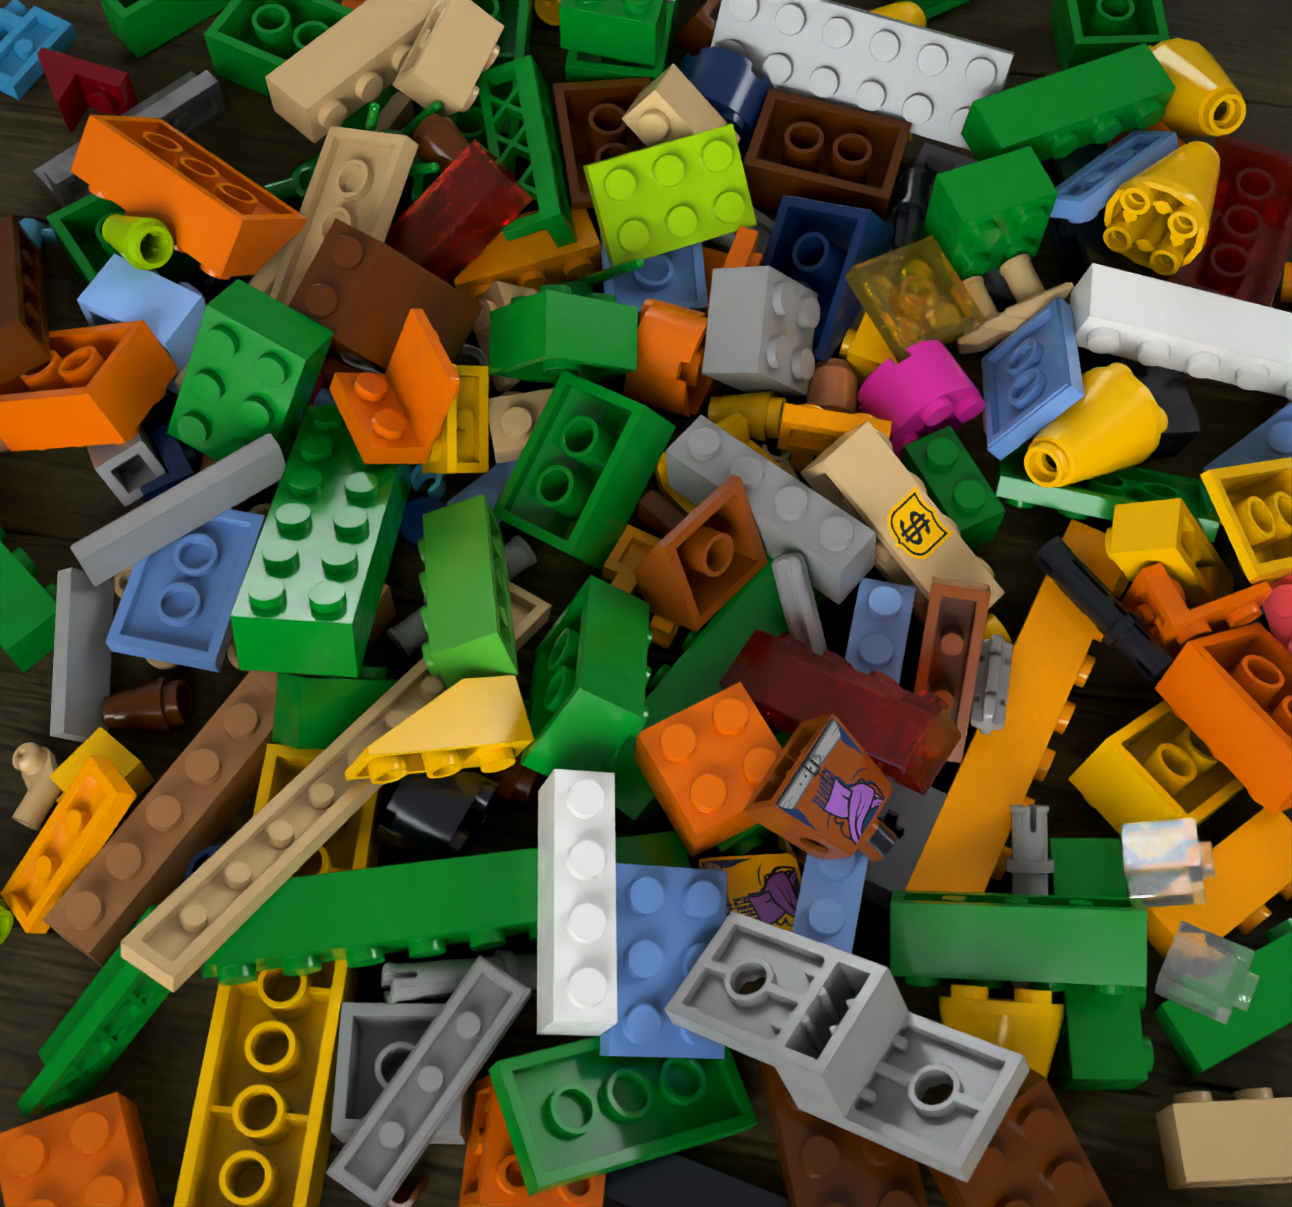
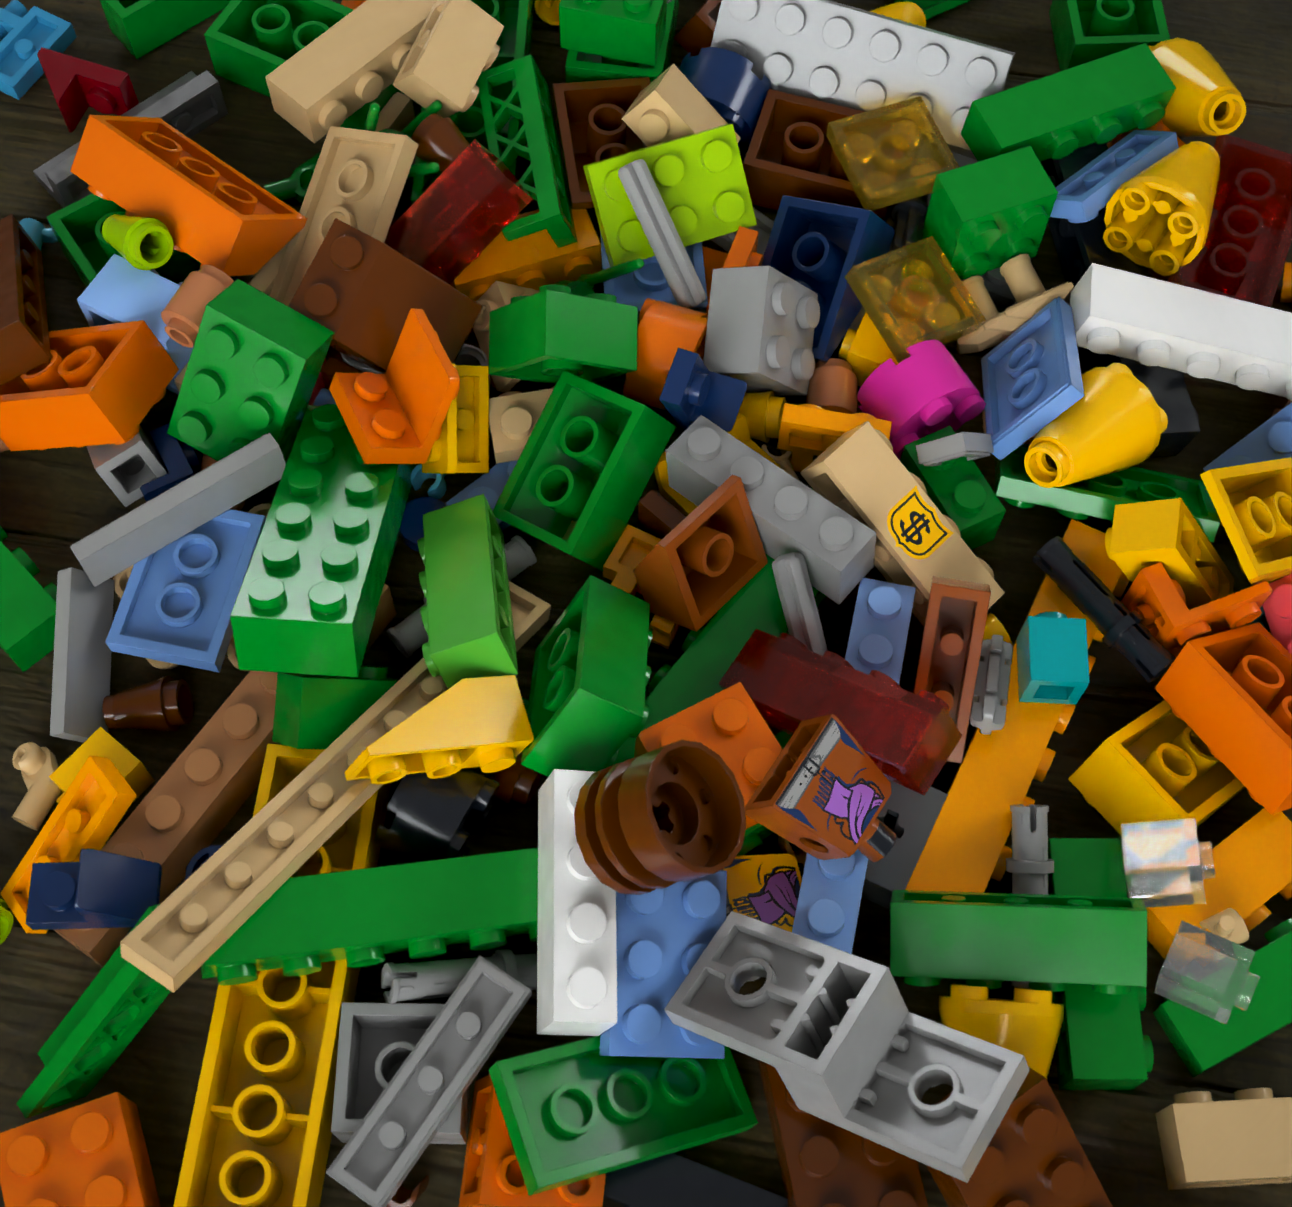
none -> dark blue slope [25,849,162,930]
none -> nougat brick [161,265,234,348]
none -> reddish brown wheel [574,740,747,895]
none -> light grey axle [618,159,706,309]
none -> dark blue slope [659,348,747,432]
none -> clear yellow plate [826,96,959,211]
none -> light grey tile [916,432,994,466]
none -> teal brick [1016,612,1090,705]
none -> tan hand [1199,908,1249,955]

